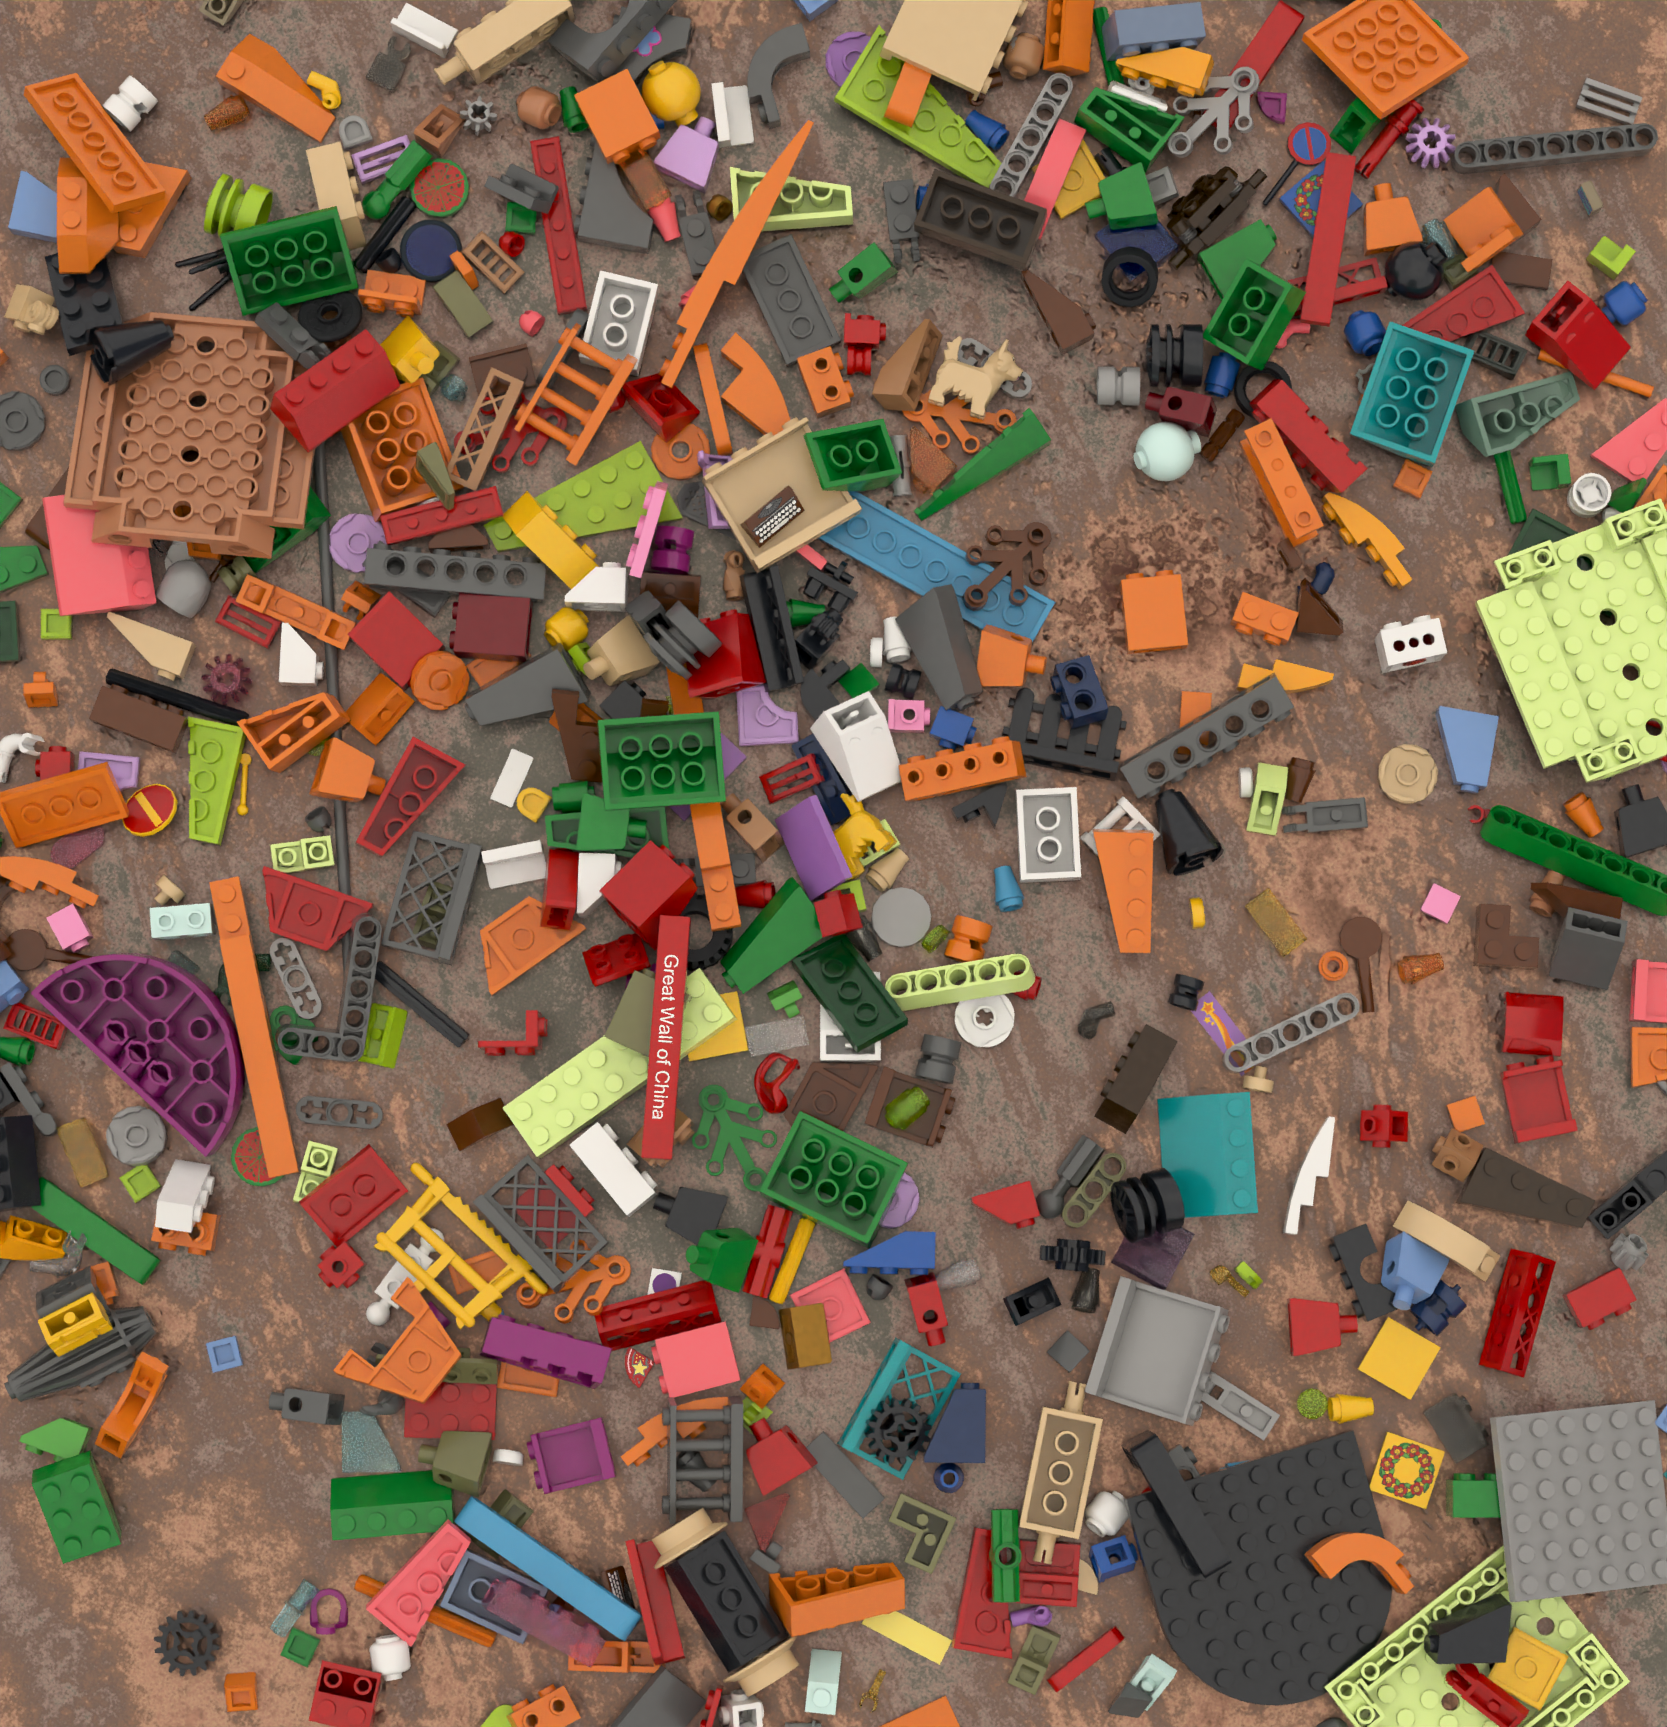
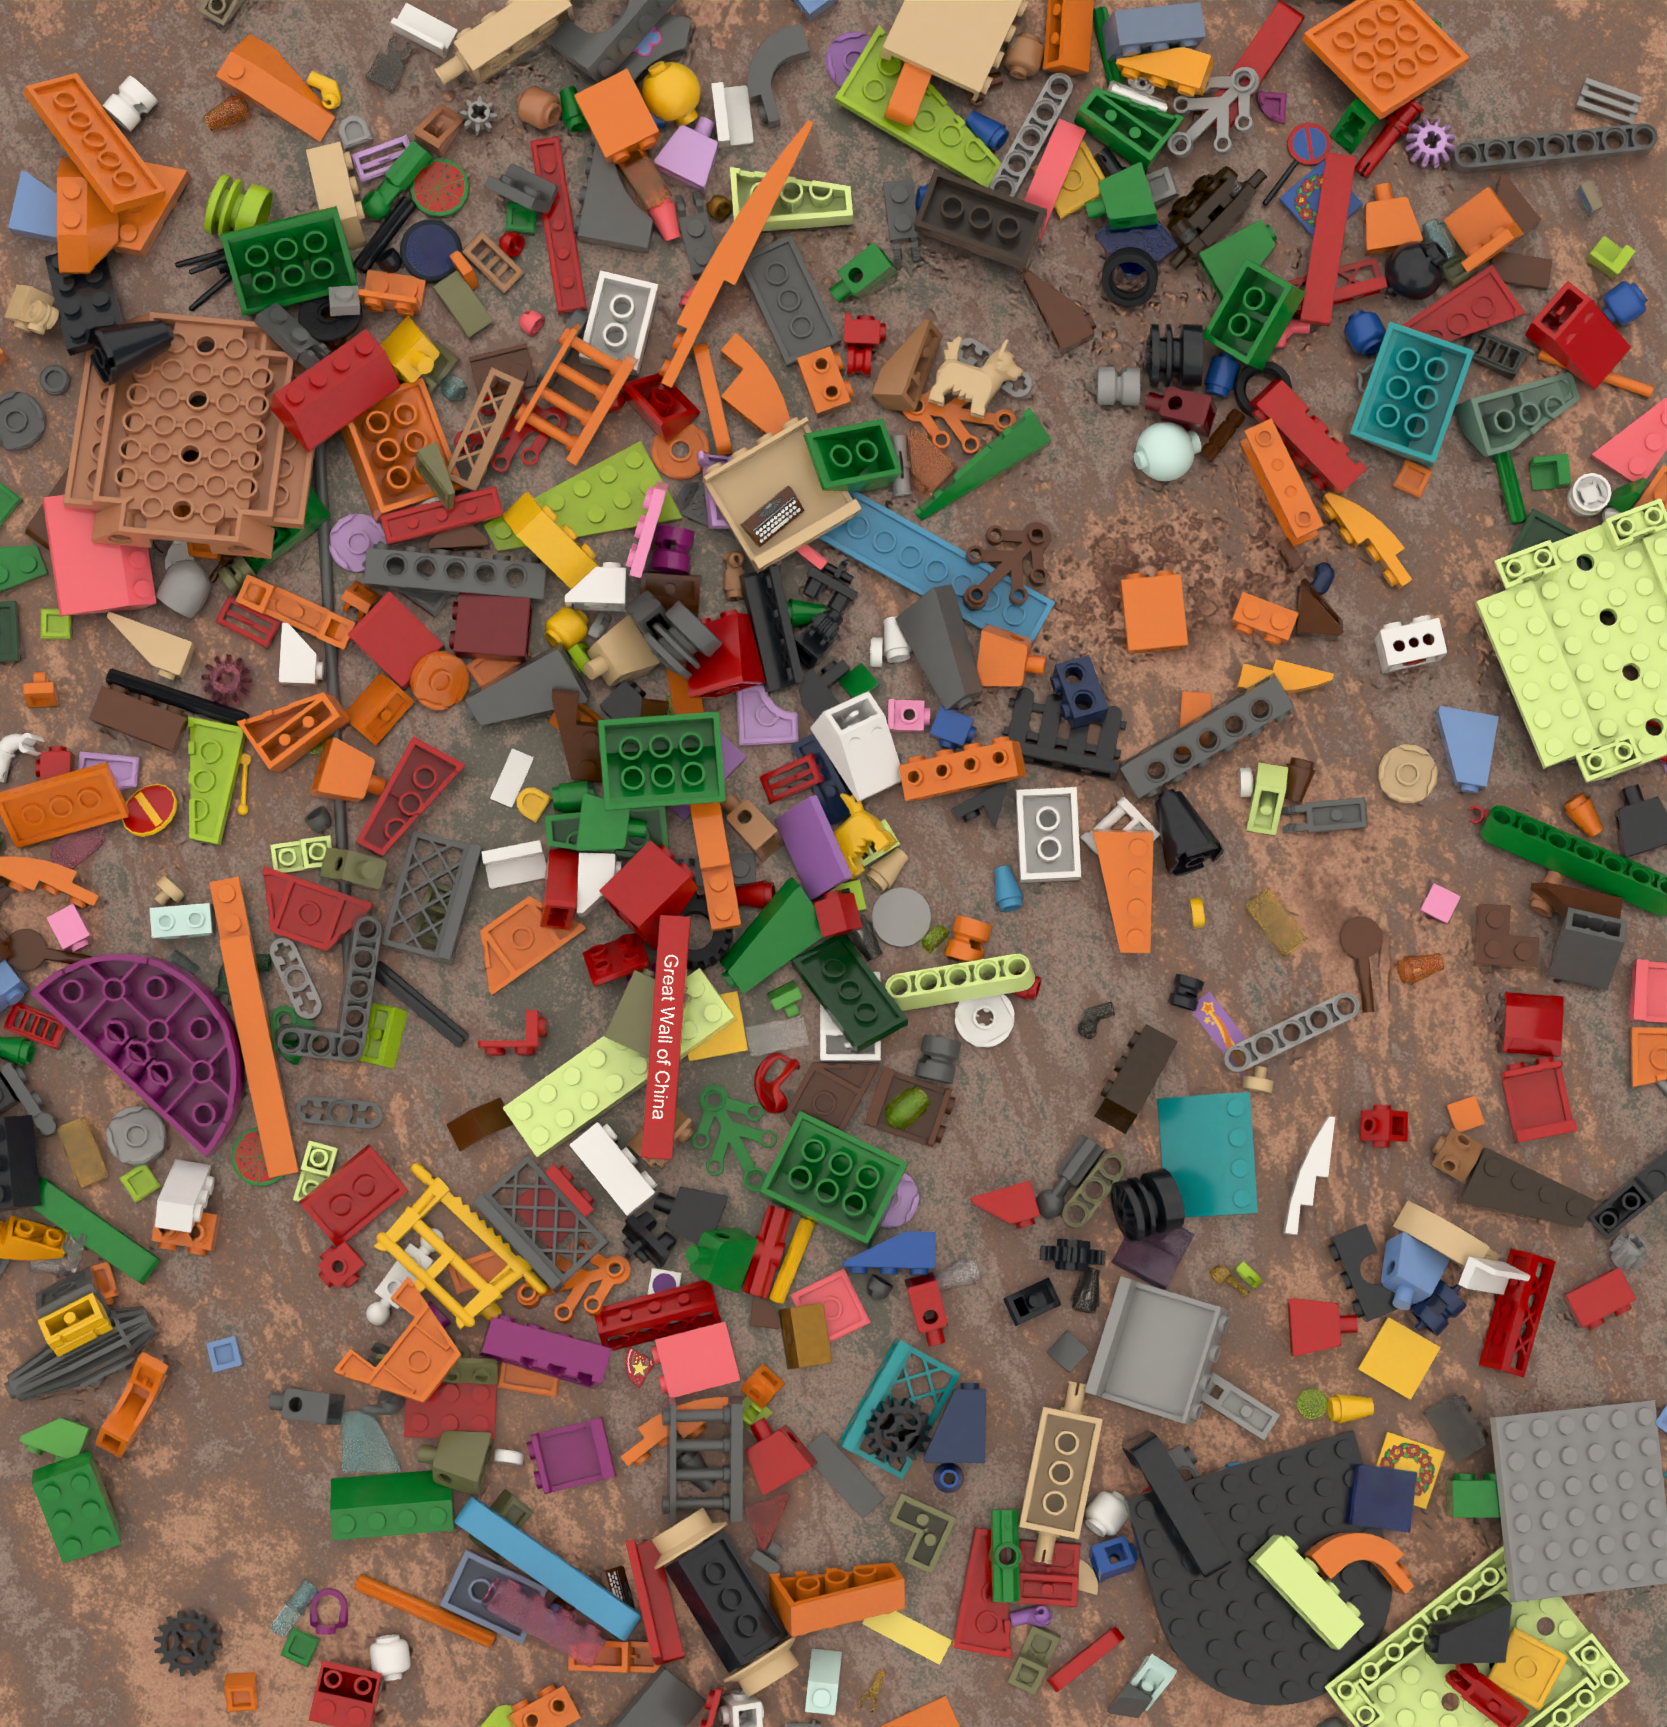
coral wing [366,1519,471,1647] -> none
black wheel [884,662,922,700] -> none
orange plate [1318,951,1348,981] -> none
none -> olive torso [319,847,387,891]
none -> light grey plate [328,286,360,316]
none -> light grey tile [588,611,612,641]
none -> black hips [622,1211,677,1269]
none -> yellowish green brick [1249,1535,1364,1650]
none -> clear blue plate [1349,1464,1417,1533]
none -> white panel [1459,1256,1531,1295]

